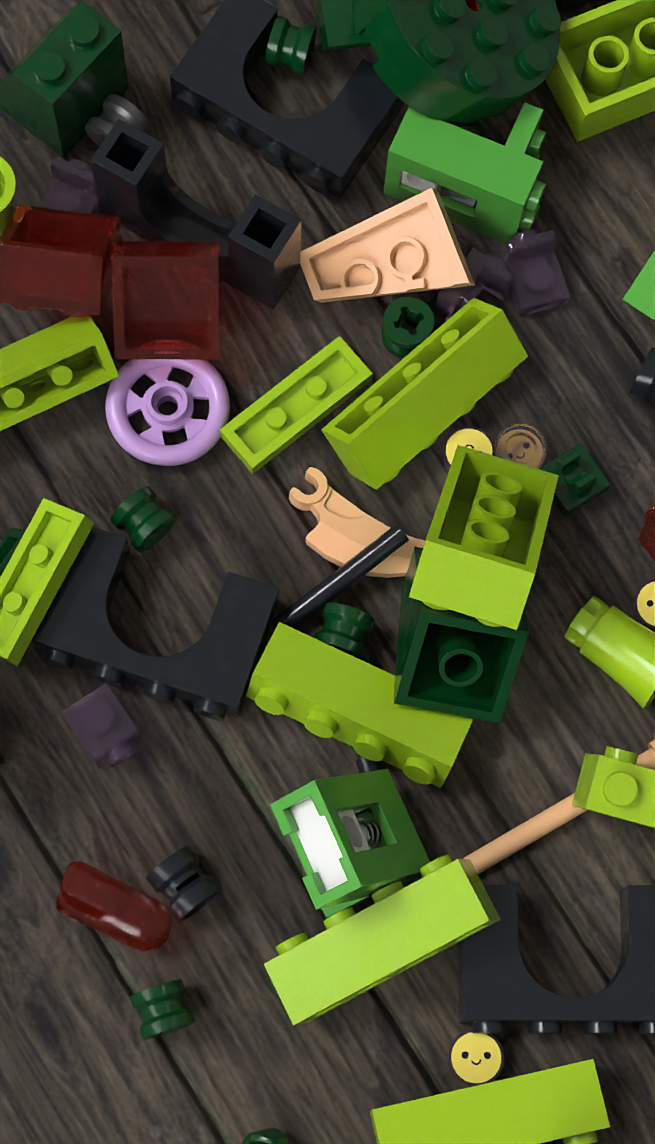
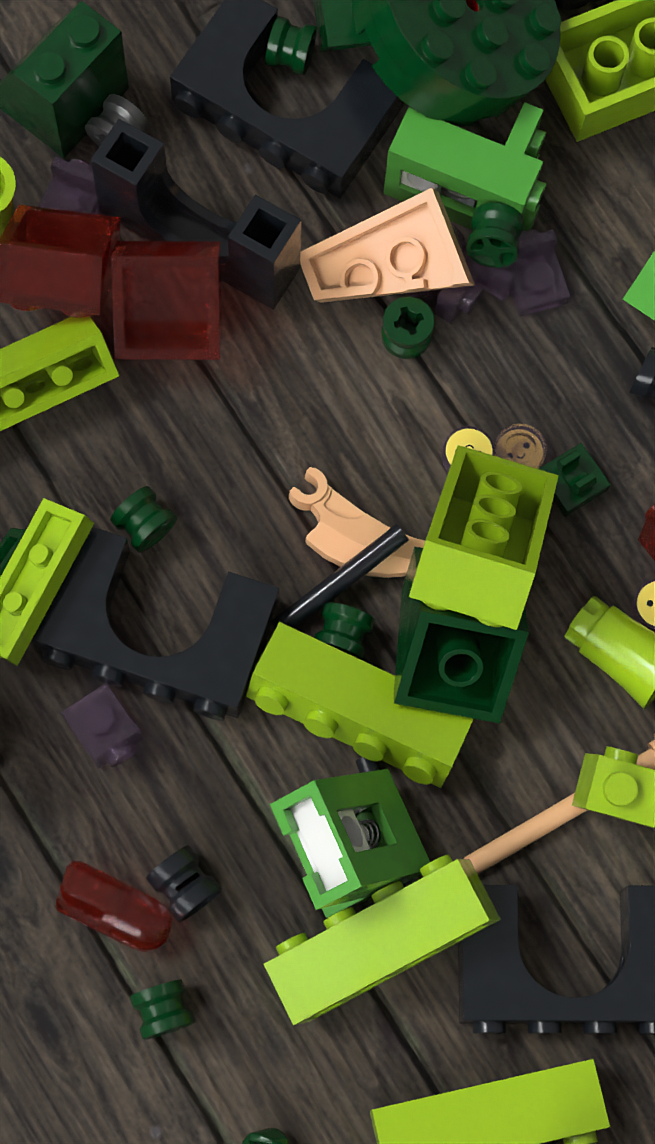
lavender plate [105,347,230,466] -> none
lime plate [219,336,373,474] -> none
lime brick [321,298,528,490] -> none
light yellow tile [447,1029,504,1087] -> none
none -> dark green wheel [466,202,524,268]

